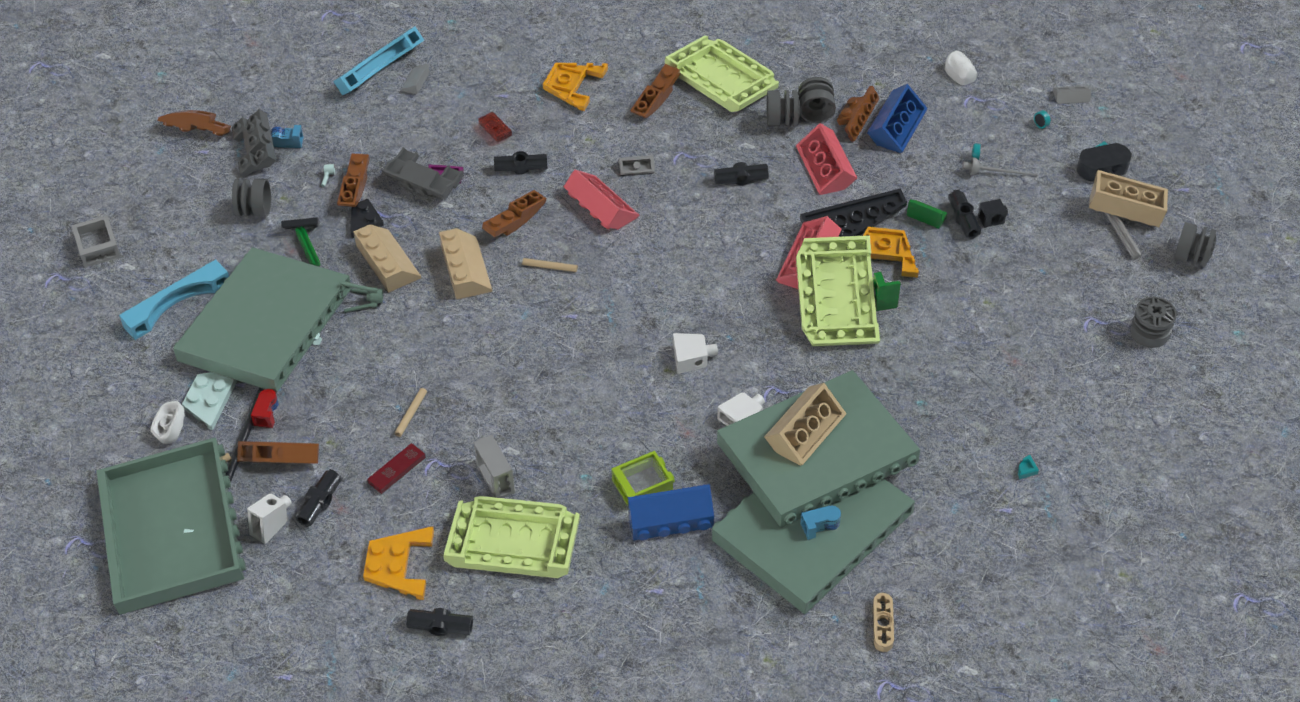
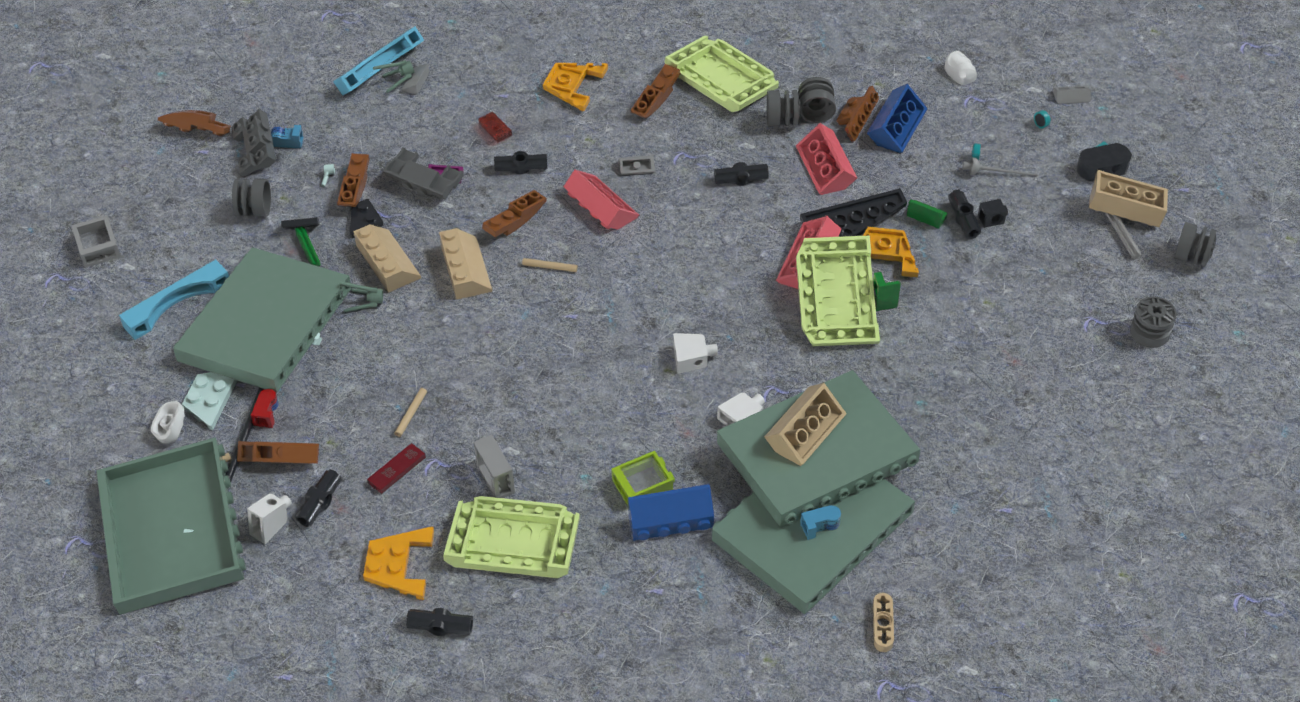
teal tile [1018,455,1039,479] -> none
none -> sand green plant [373,60,415,93]

